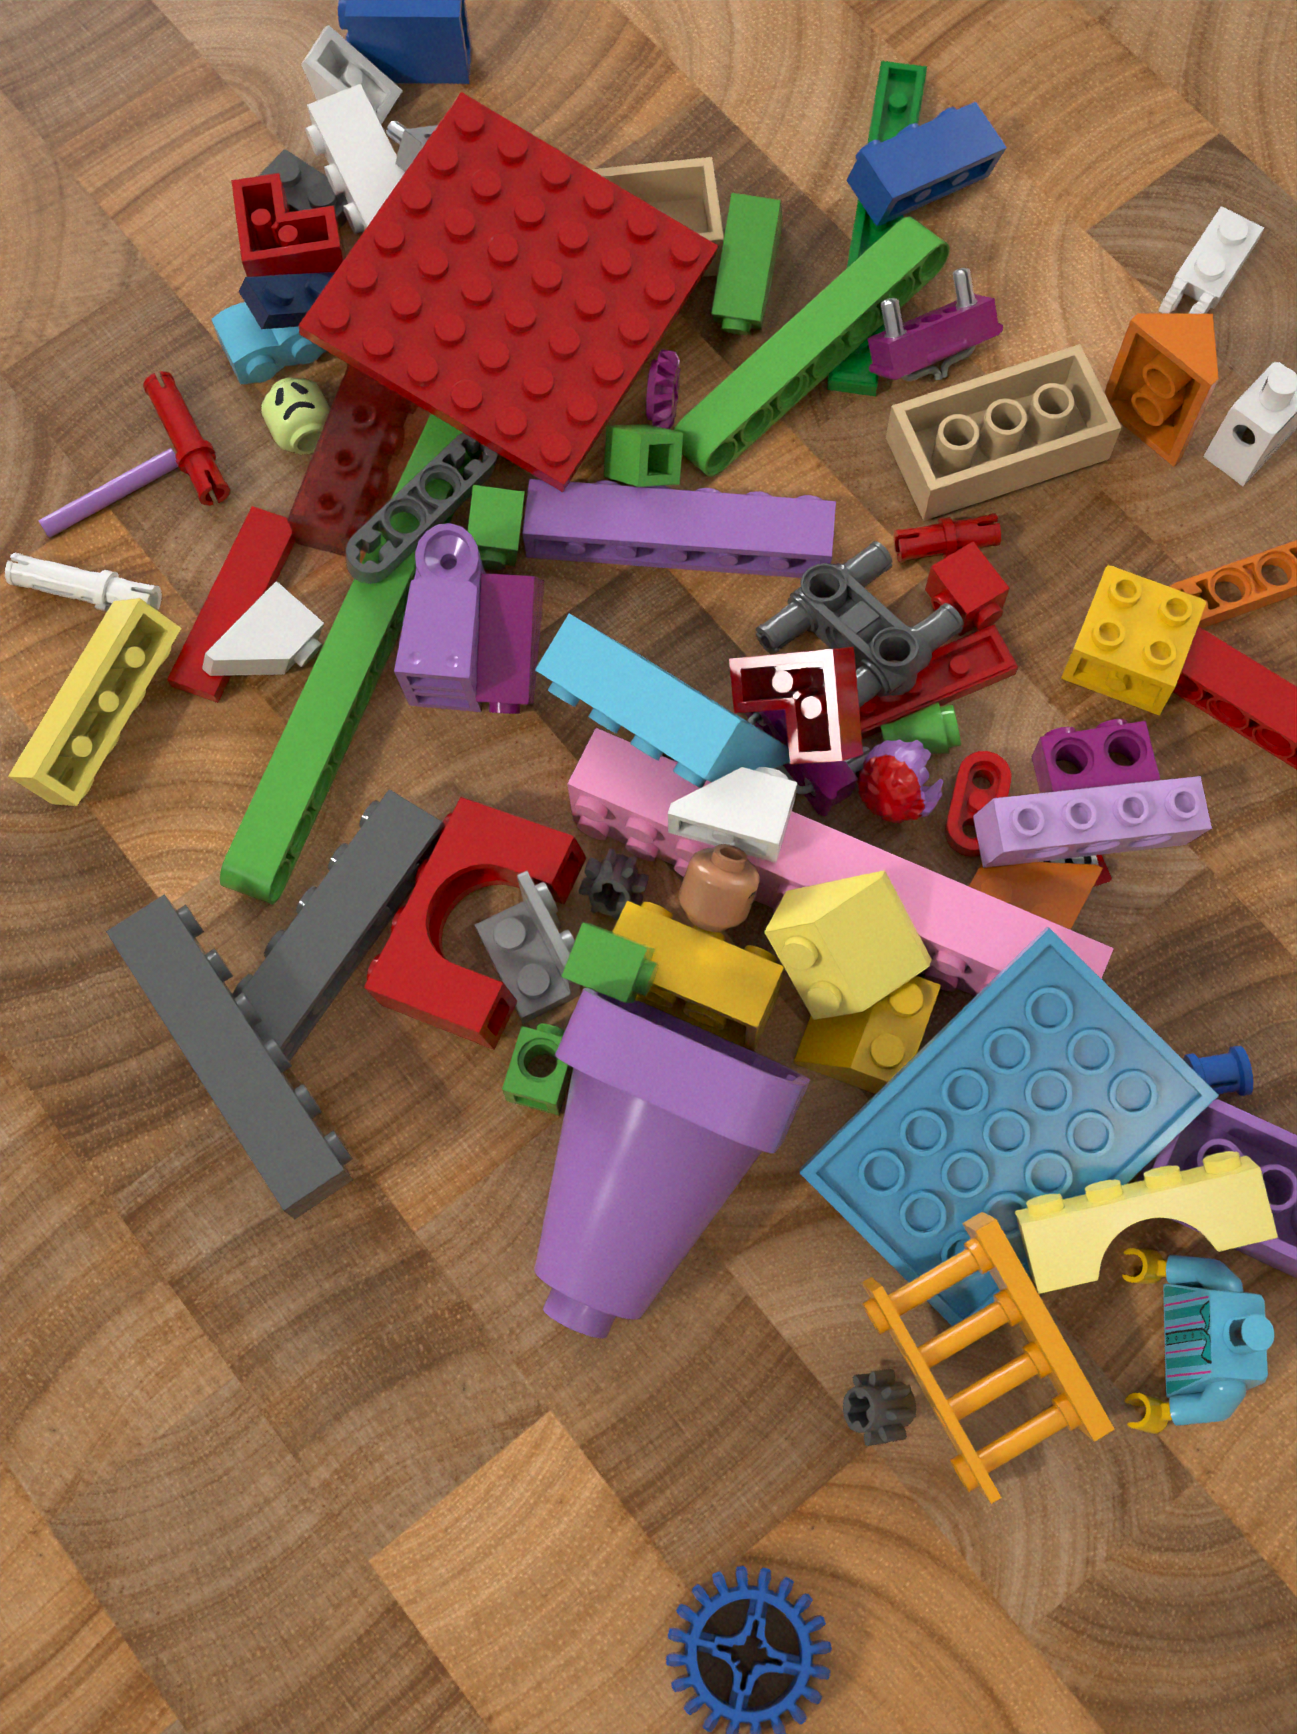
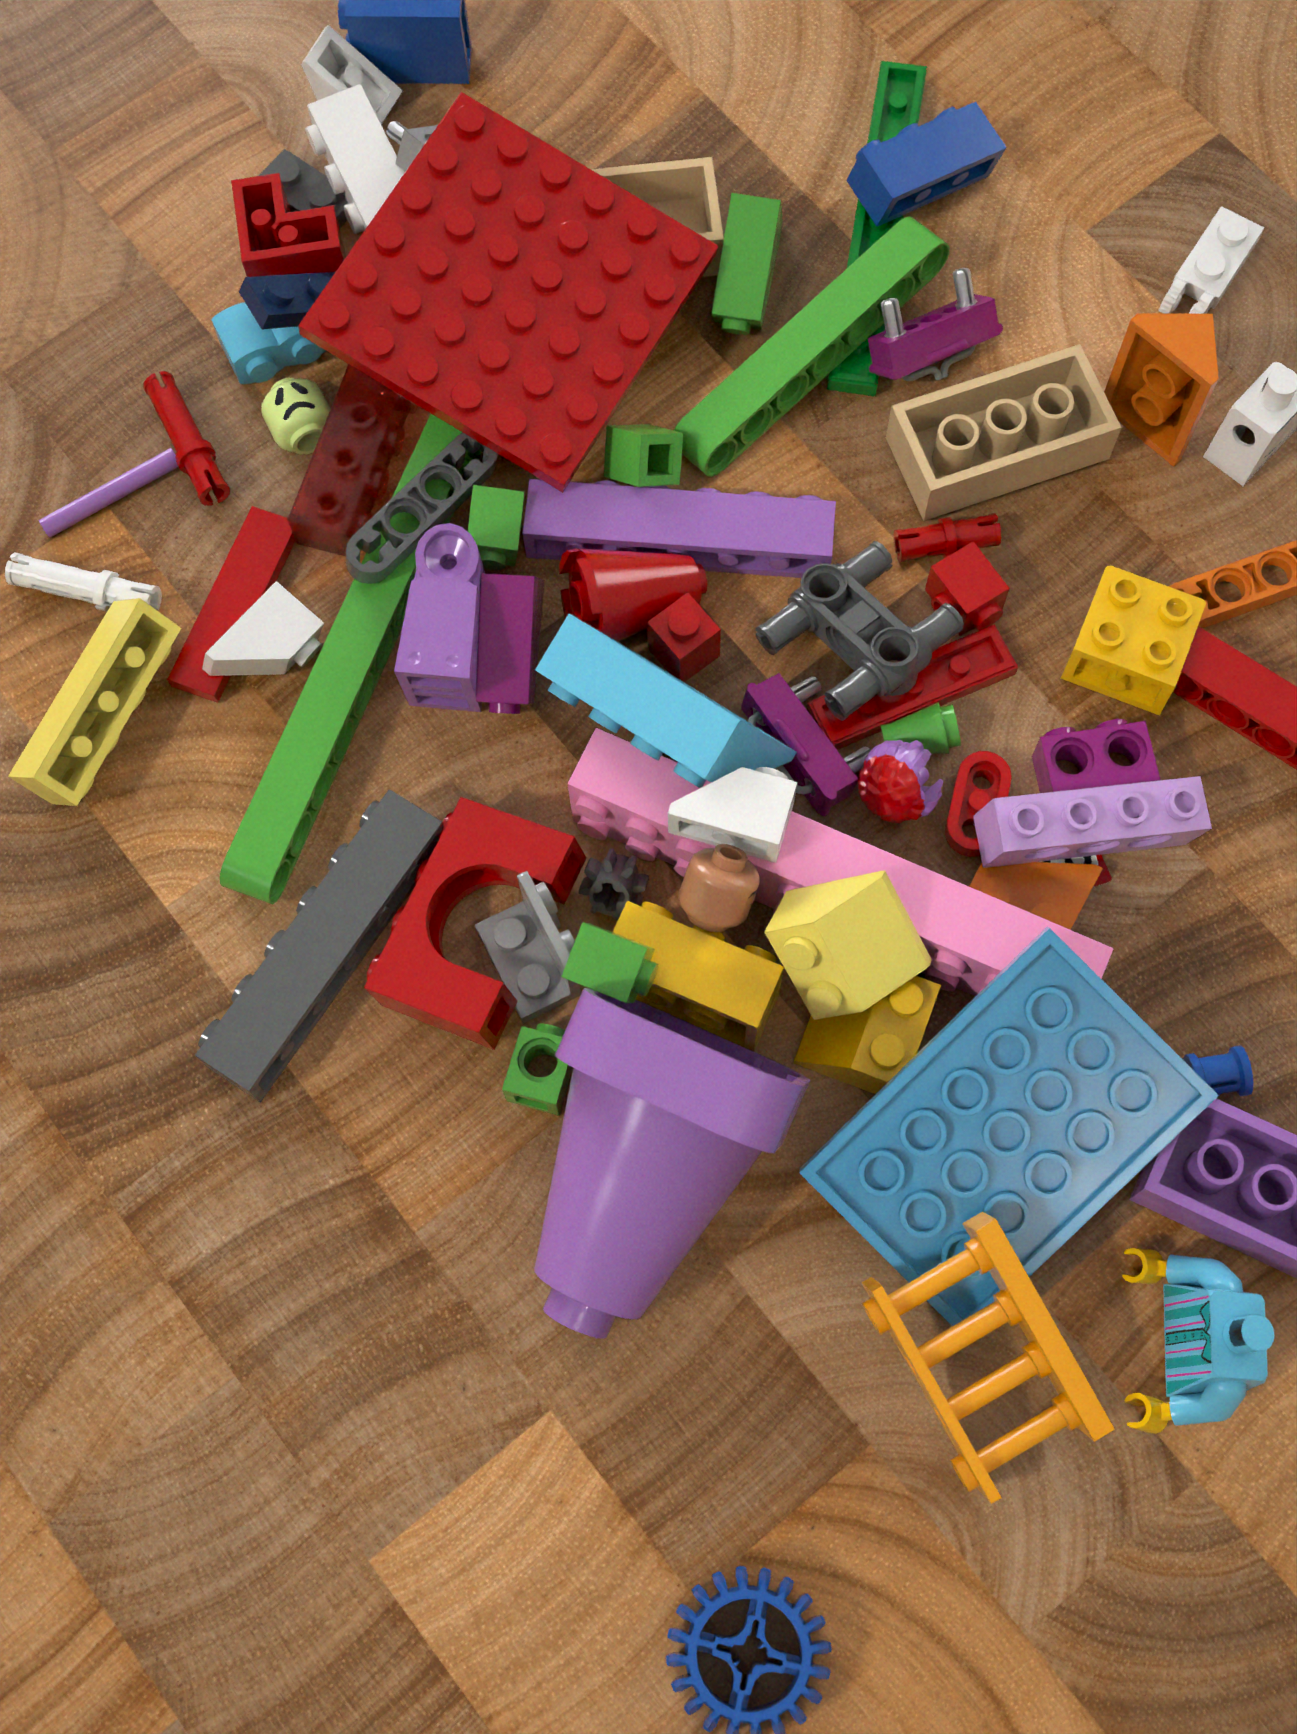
dark grey brick [106,894,353,1219] -> none
magenta gear [646,349,681,430] -> none
red brick [729,647,863,765] -> none
dark grey gear [843,1369,916,1446] -> none
light yellow arch [1015,1151,1278,1294] -> none
none -> red cone [559,548,707,642]
none -> red brick [647,593,721,682]

